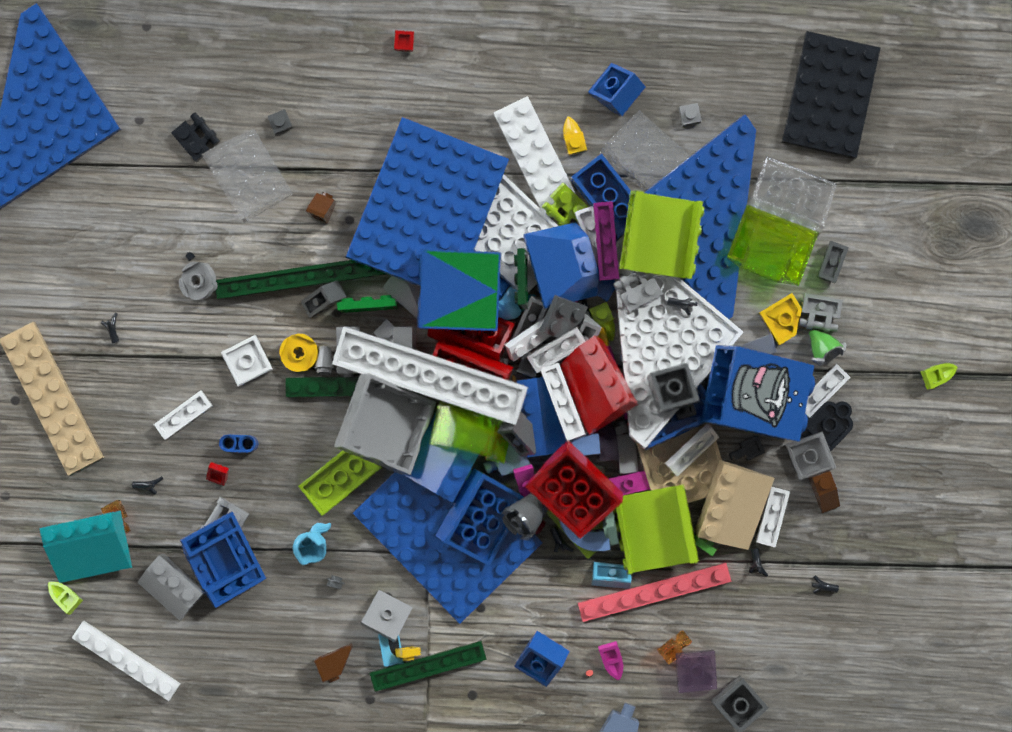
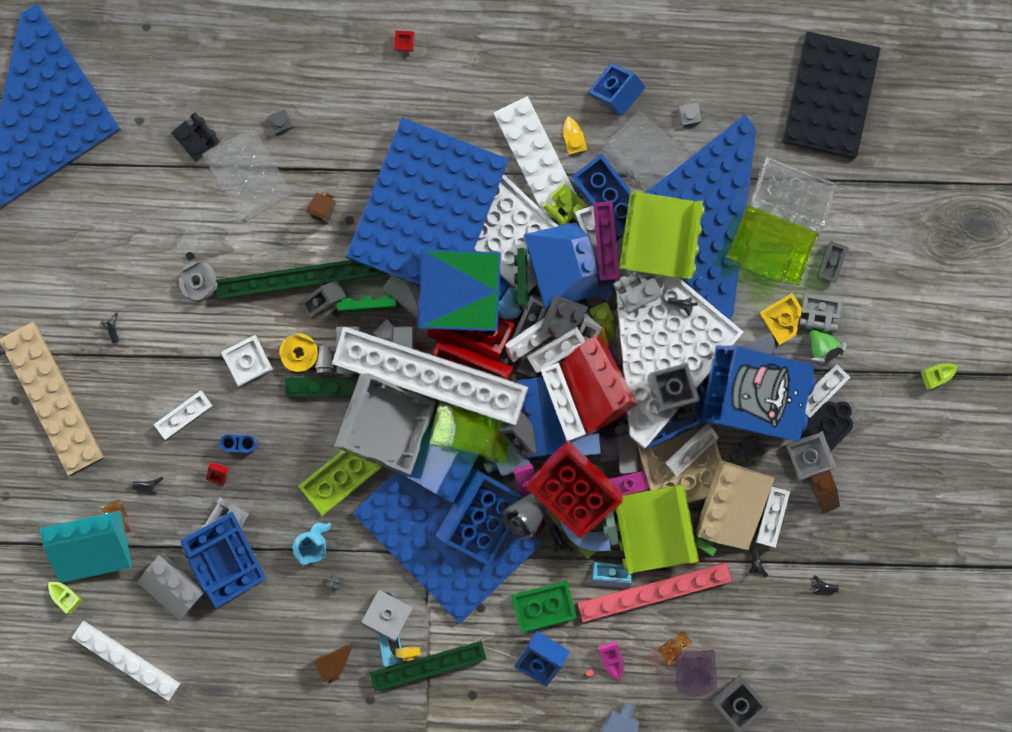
none -> green plate [511,580,577,632]

